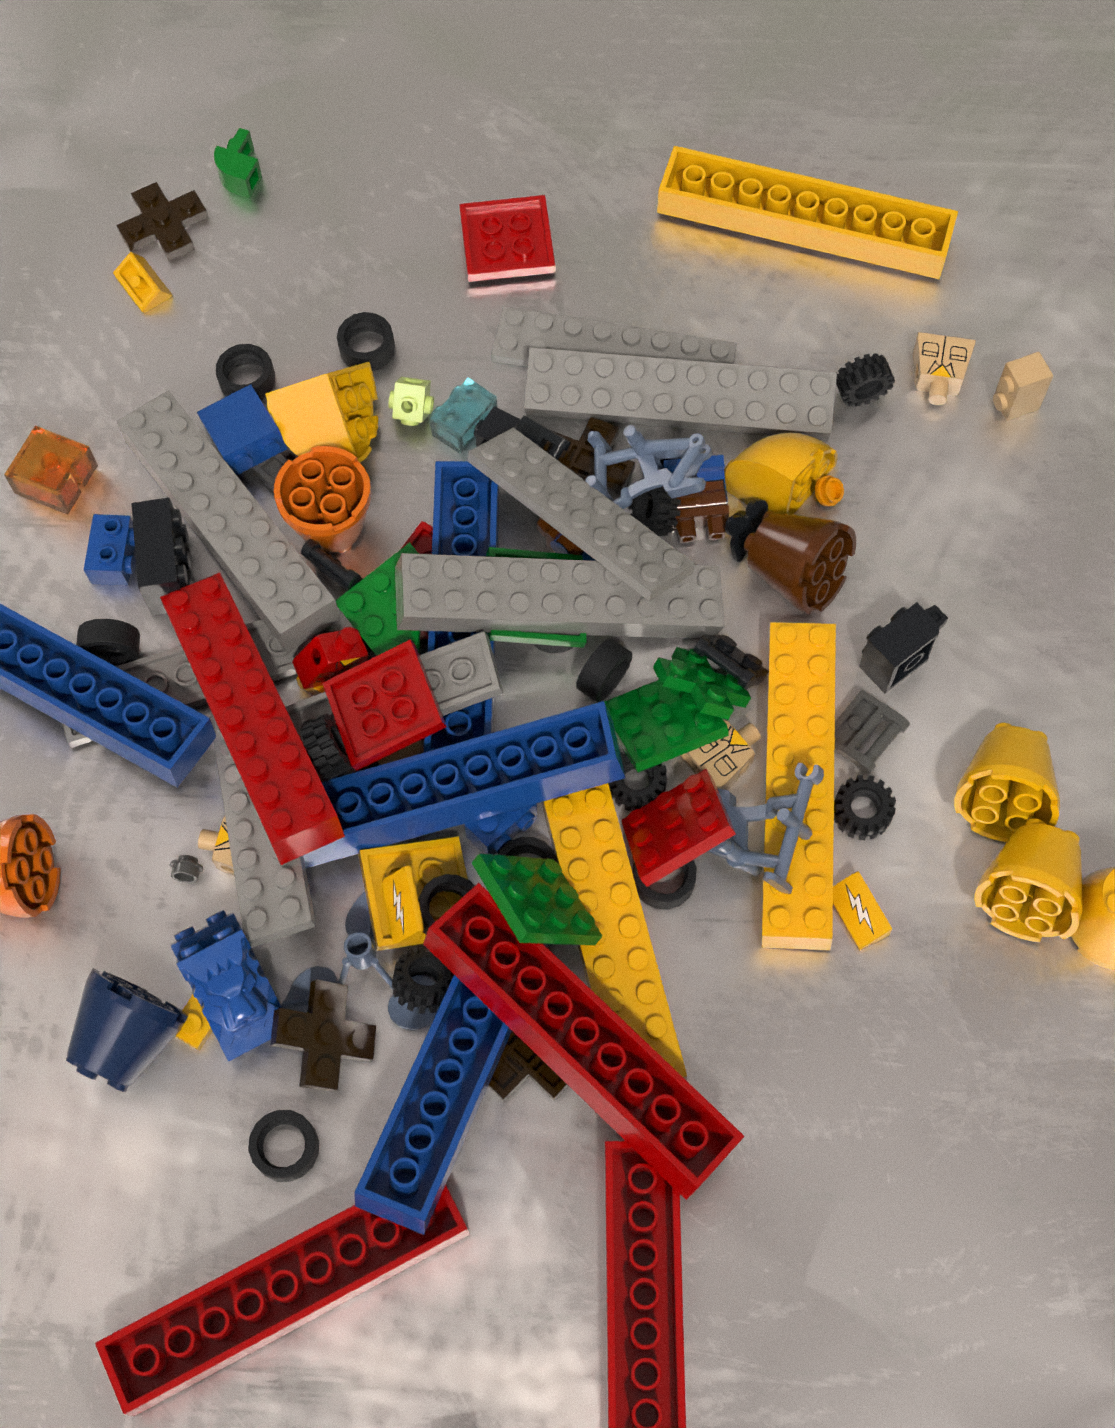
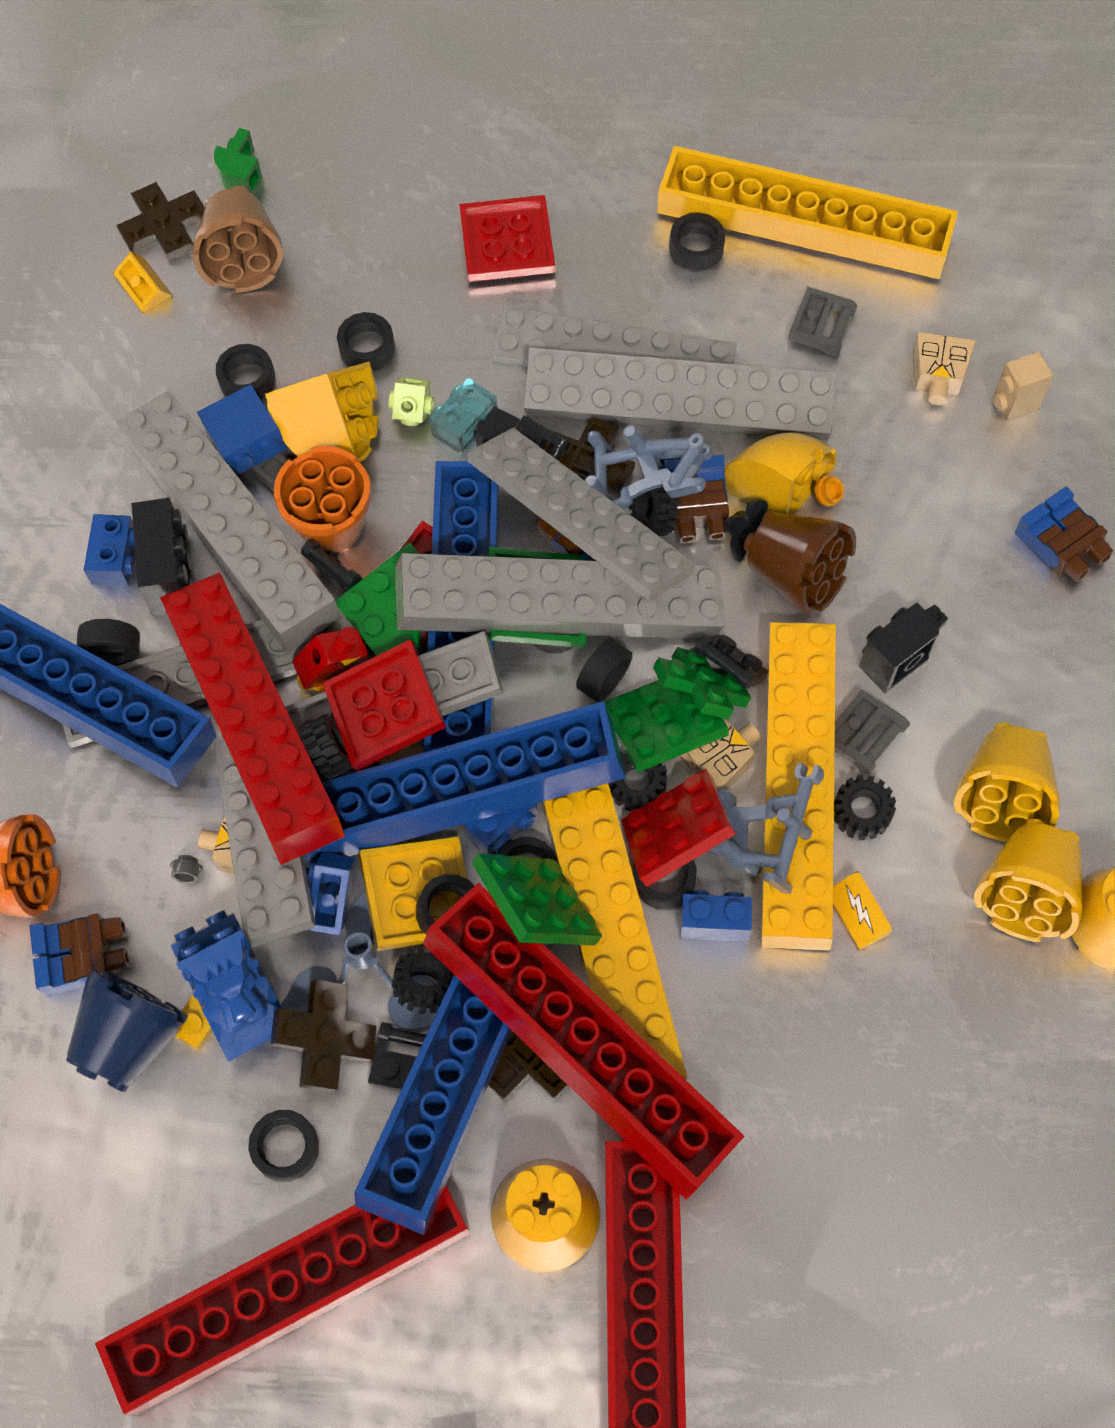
clear orange piece [4,426,98,515] -> none
yellow slope [382,865,424,945] -> none
black tyre [836,353,895,406] -> none
none -> hips [29,913,130,997]
none -> medium nougat cone [193,186,283,292]
none -> blue brick [307,852,356,935]
none -> black plate [368,1022,427,1092]
none -> yellow cone [491,1159,600,1272]
none -> black tyre [669,213,725,271]
none -> blue brick [680,890,752,942]
none -> dark grey plate [788,286,857,357]
none -> hips [1015,486,1113,582]

